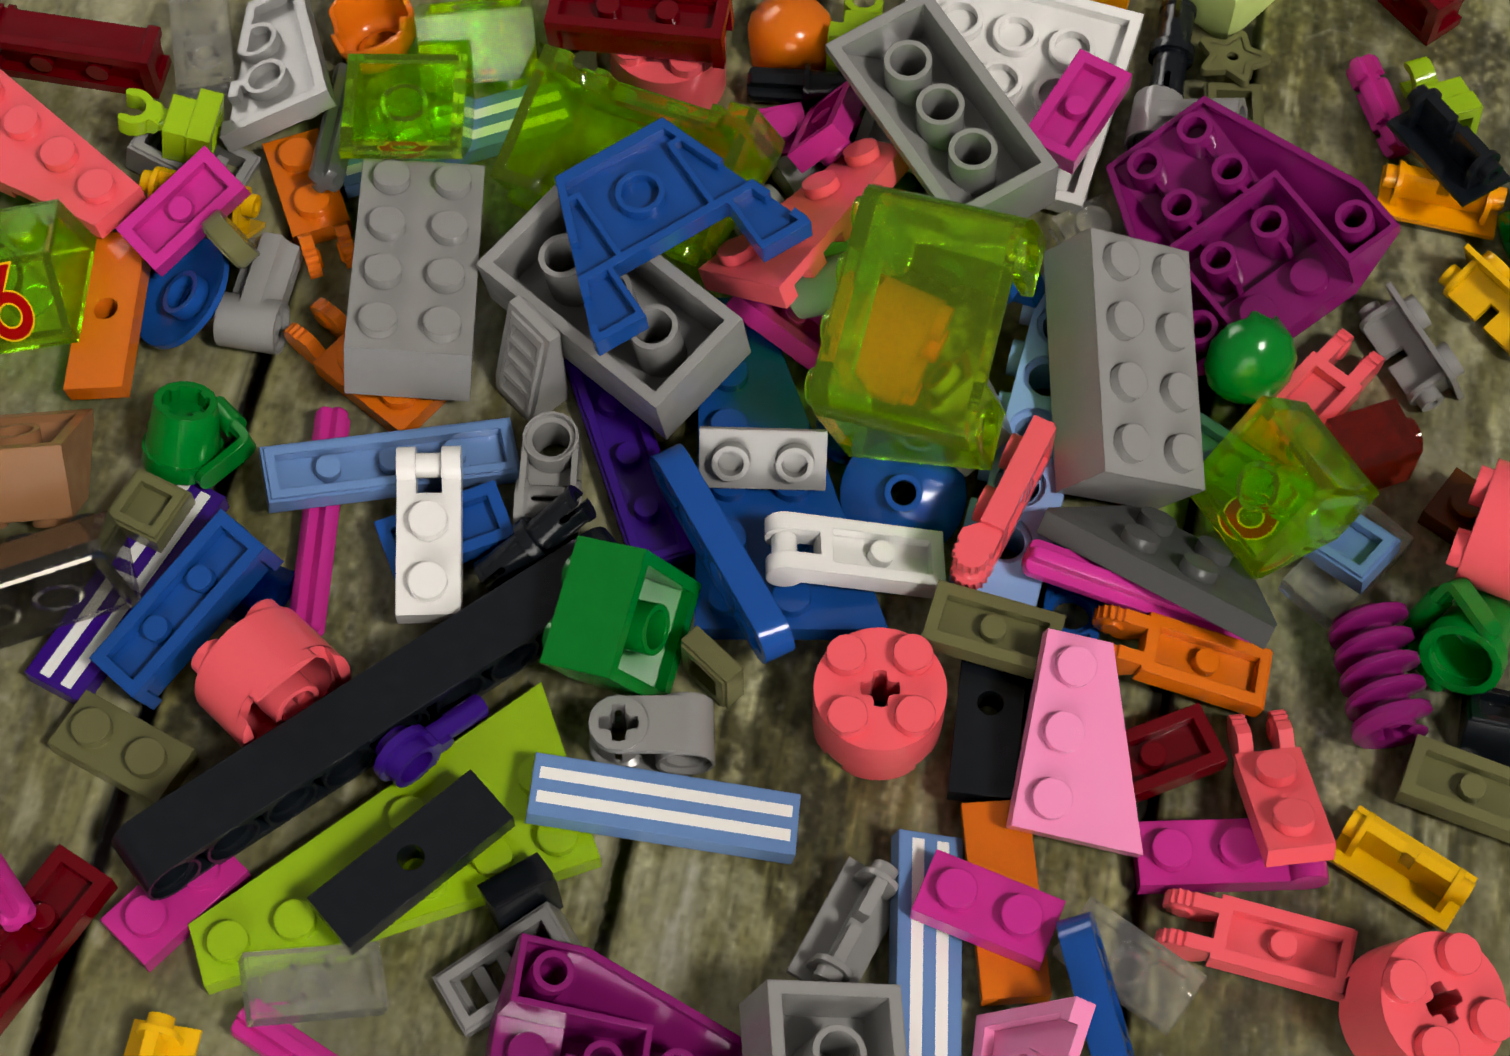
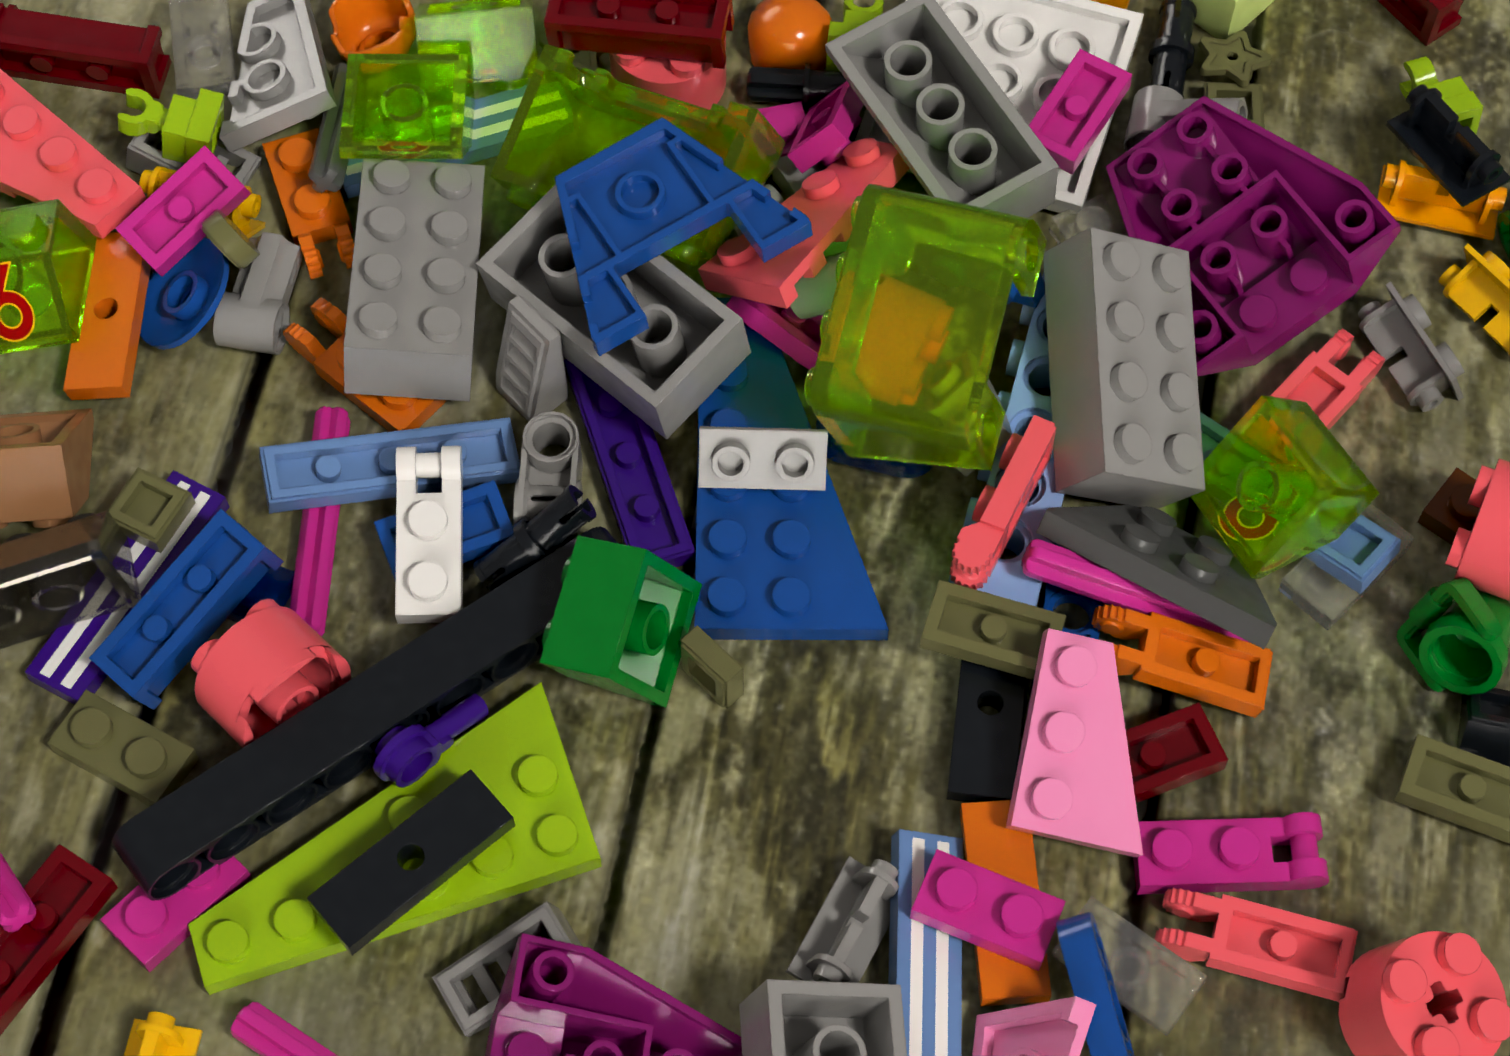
green piece [141,381,256,489] -> none
clear plate [238,942,389,1027] -> none
black slope [477,852,564,933] -> none
medium blue tile [525,752,801,865] -> none
light grey piece [588,692,715,776] -> none
blue beam [649,444,795,664] -> none
white plate [764,511,946,599] -> none
coral brick [812,627,947,781] -> none
blue dish [840,431,967,543] -> none
green hair [1204,311,1298,405] -> none
coral hinge [1226,709,1336,867] -> none
clear red brick [1315,398,1423,502] -> none
magenta piece [1327,602,1433,749] -> none
yellow hinge [1328,805,1478,932] -> none
dark pink axle [1346,53,1411,159] -> none

